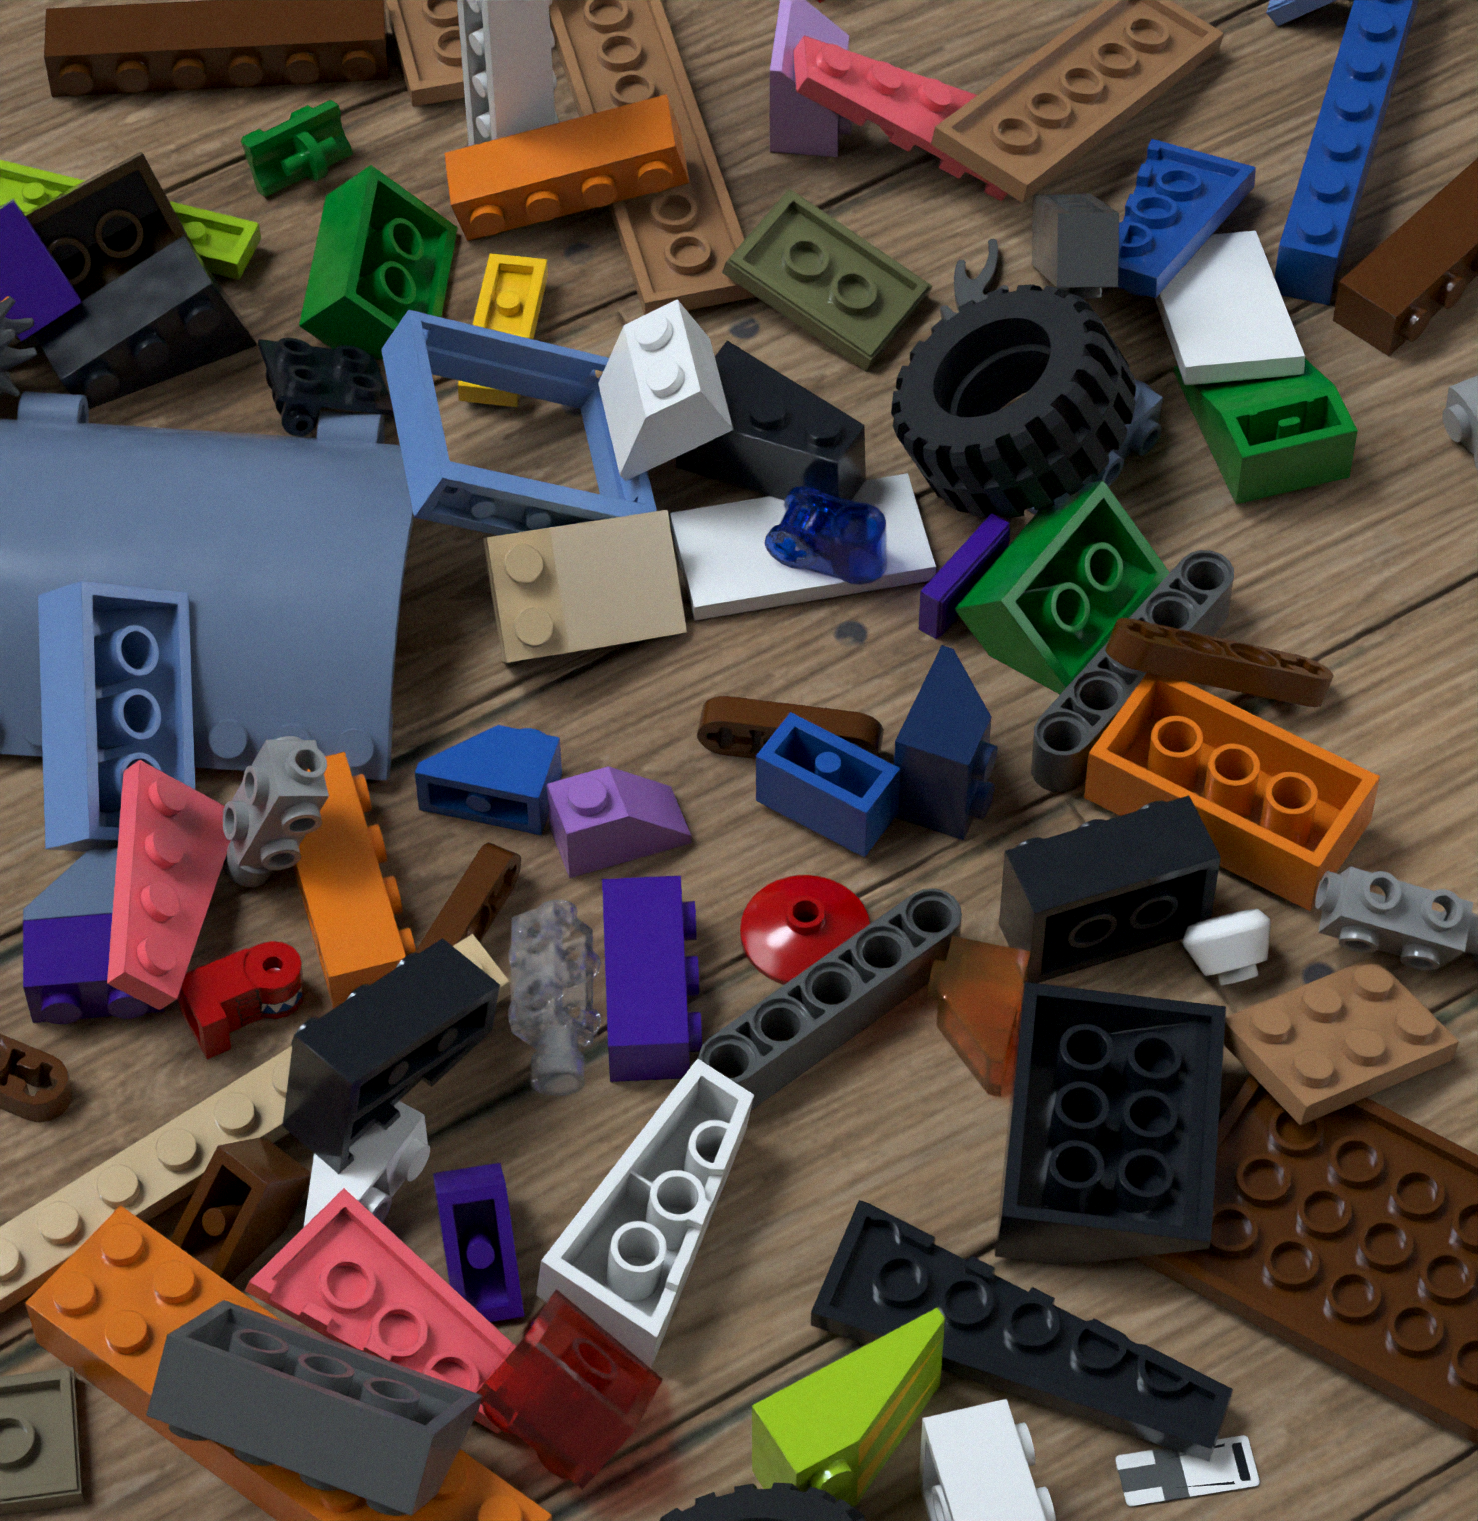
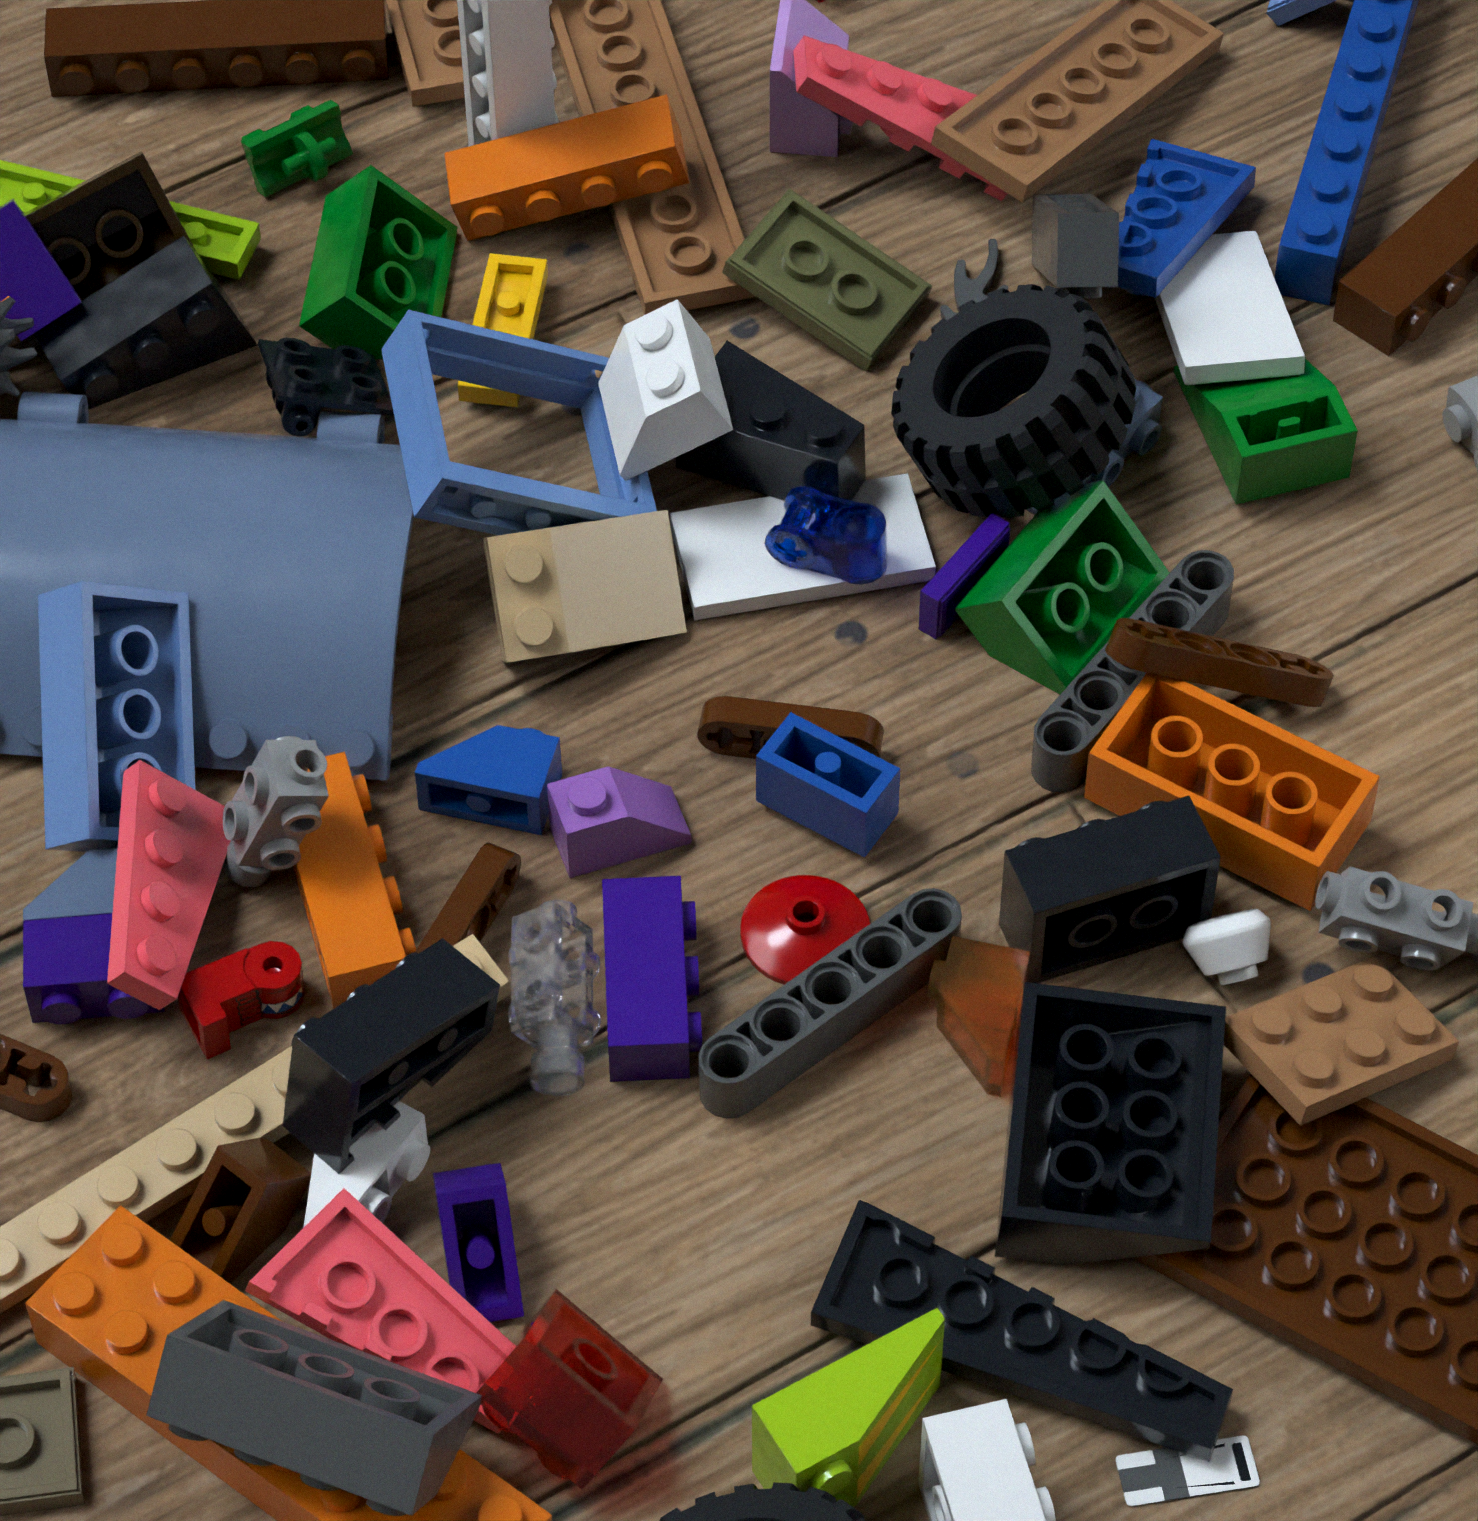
white wedge [536,1058,754,1371] -> none
dark blue slope [894,645,998,840] -> none

